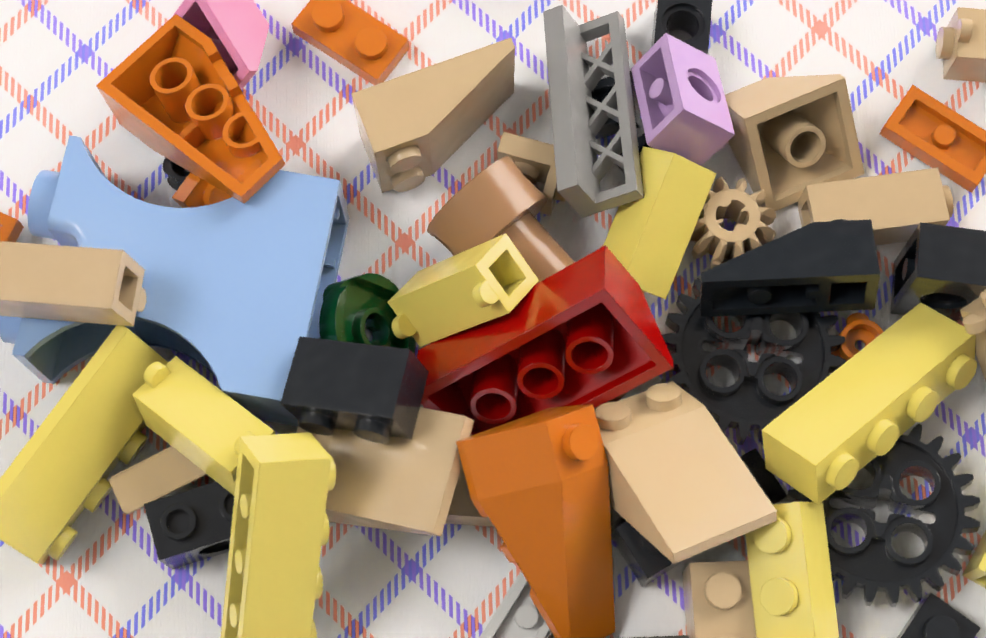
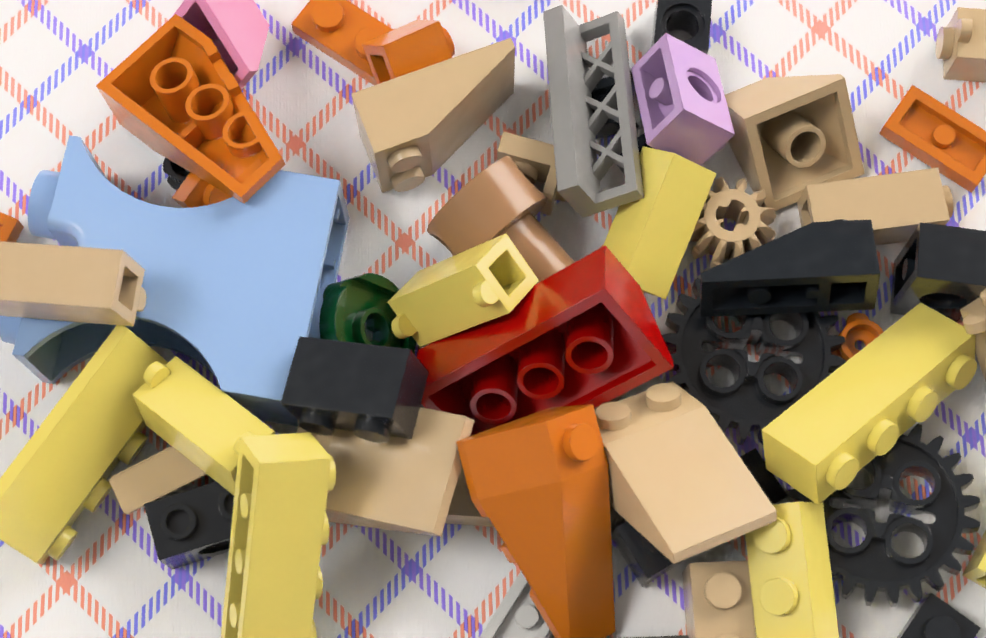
none -> orange brick [362,20,455,84]

